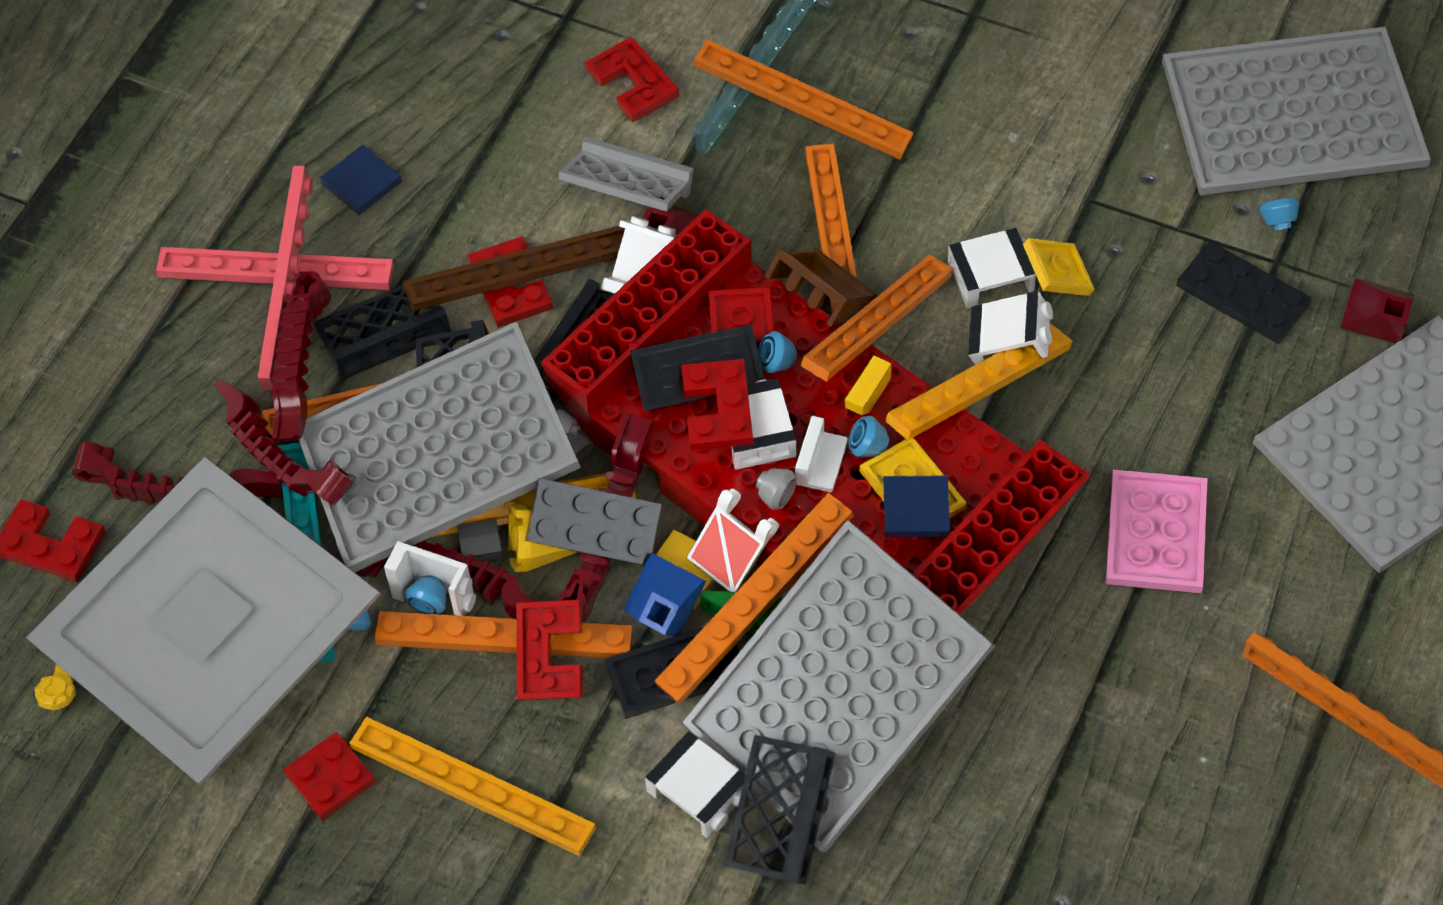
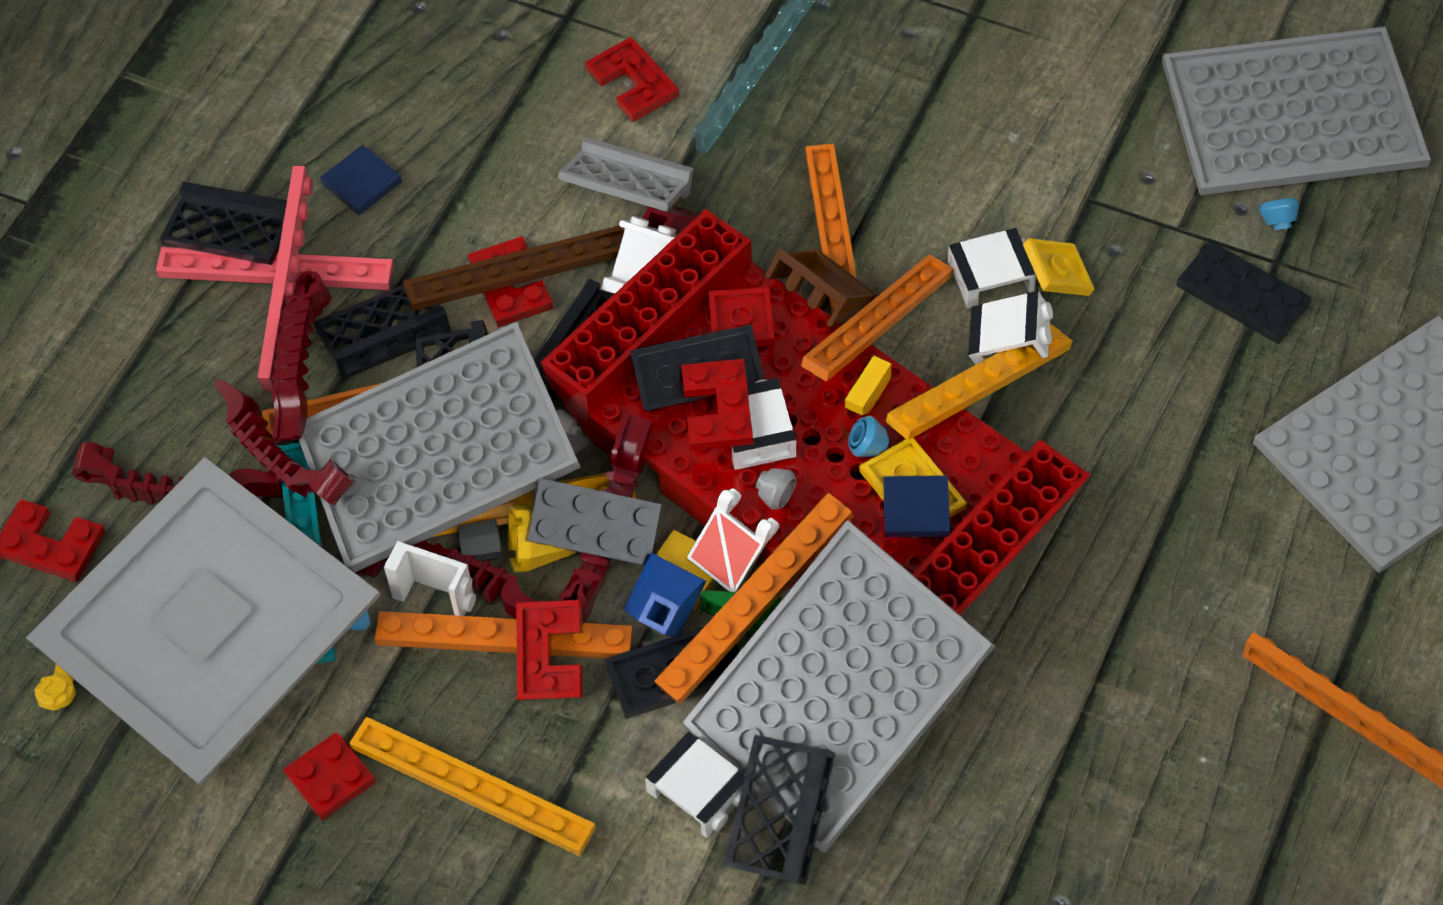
dark azure cone [405,575,447,614] -> none
orange plate [693,39,913,160] -> none
dark azure cone [758,331,797,373] -> none
white panel [795,416,848,492] -> none
bright pink plate [1105,470,1207,593] -> none
dark red slope [1340,278,1414,343] -> none
none -> black fence [160,182,287,265]

